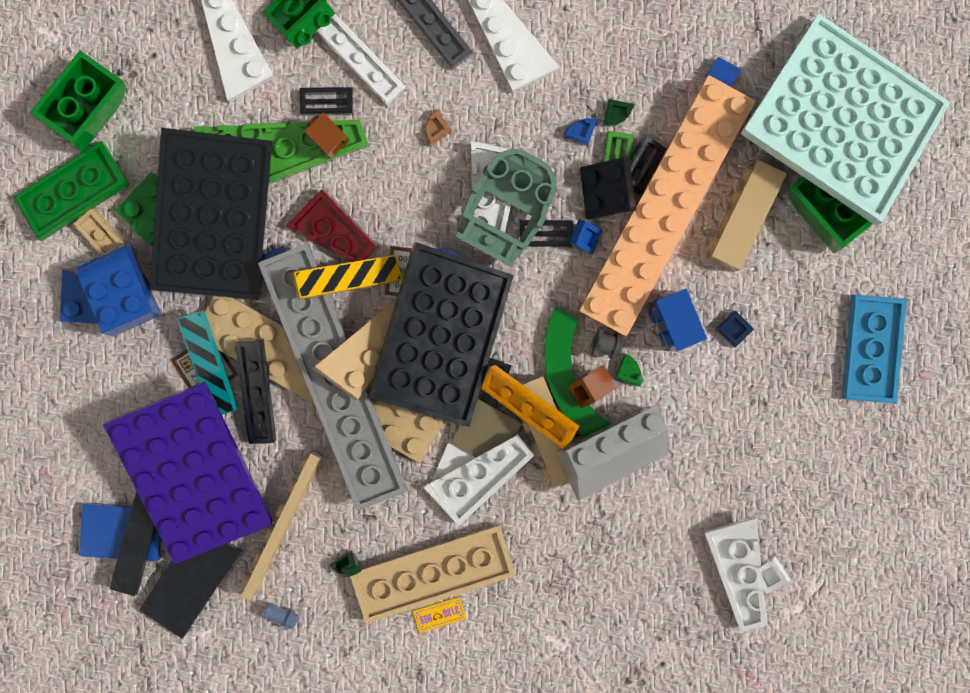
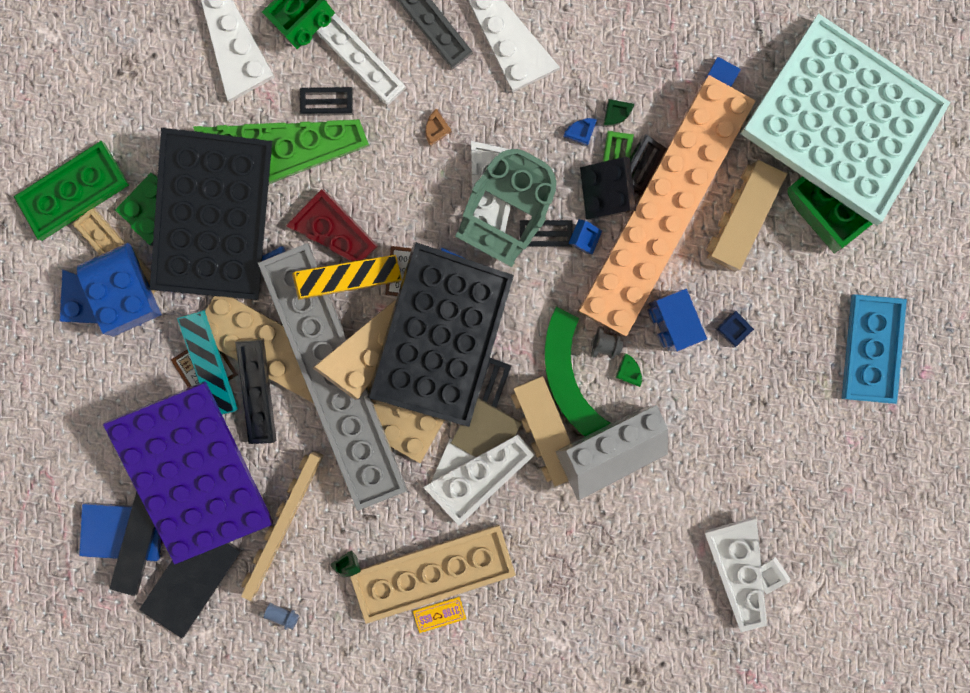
green brick [30,50,126,153] -> none
dark orange brick [305,112,350,159] -> none
light orange tile [481,365,579,450] -> none
dark orange brick [568,365,617,408] -> none

